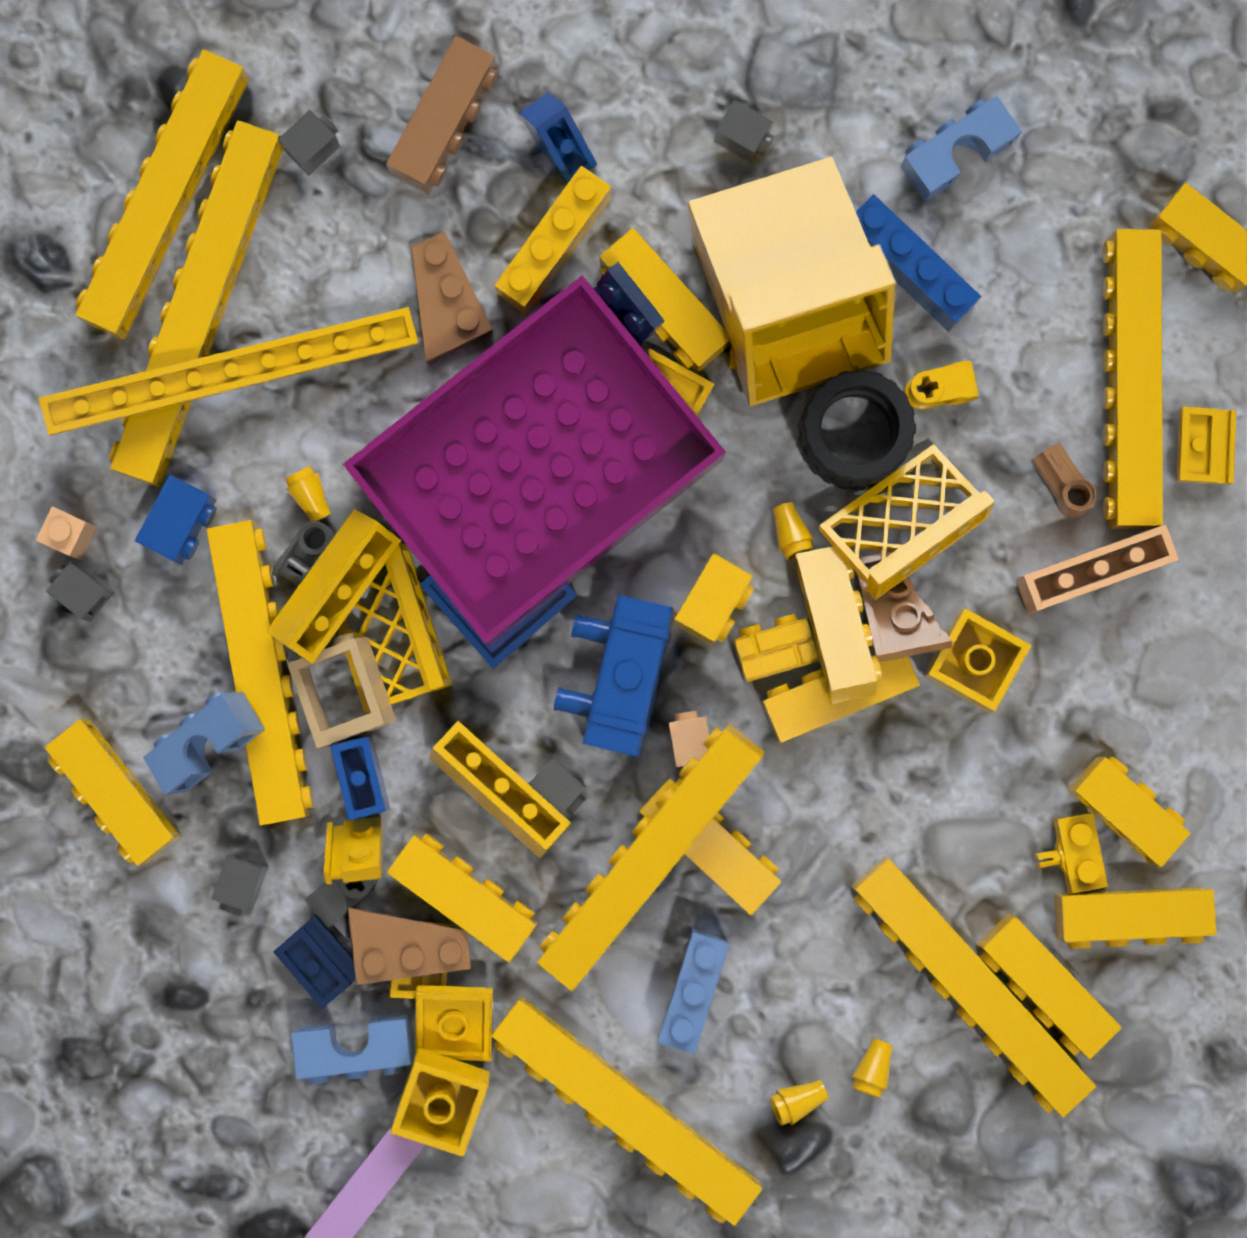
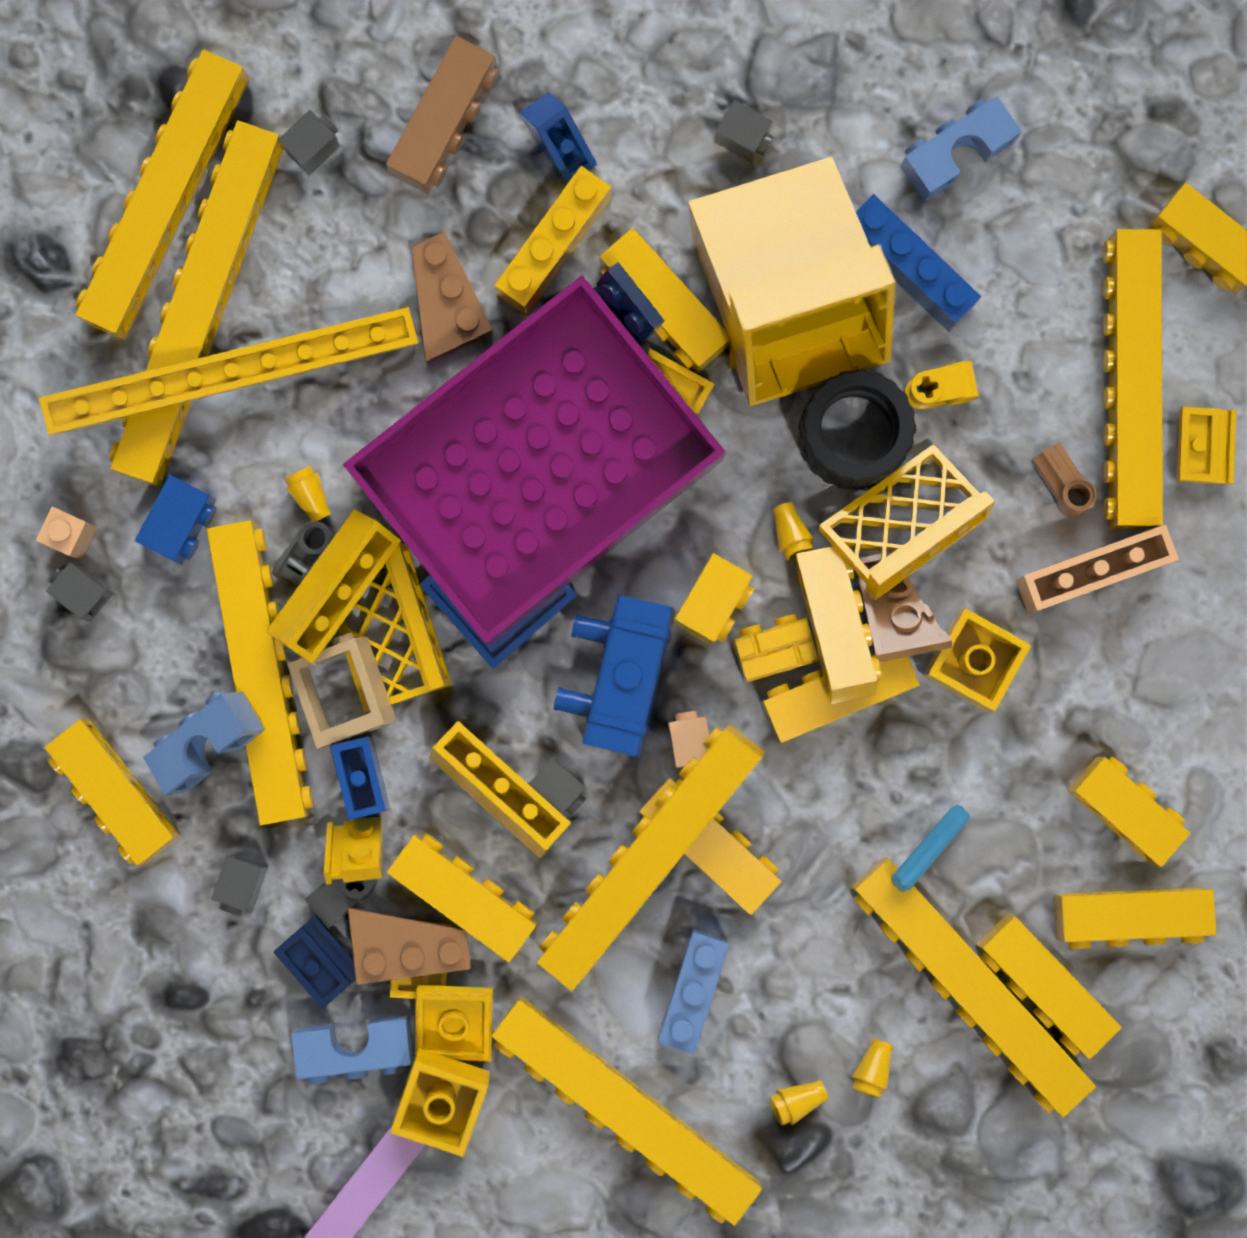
yellow plate [1034,812,1108,894] -> none
none -> dark azure axle [891,805,970,892]

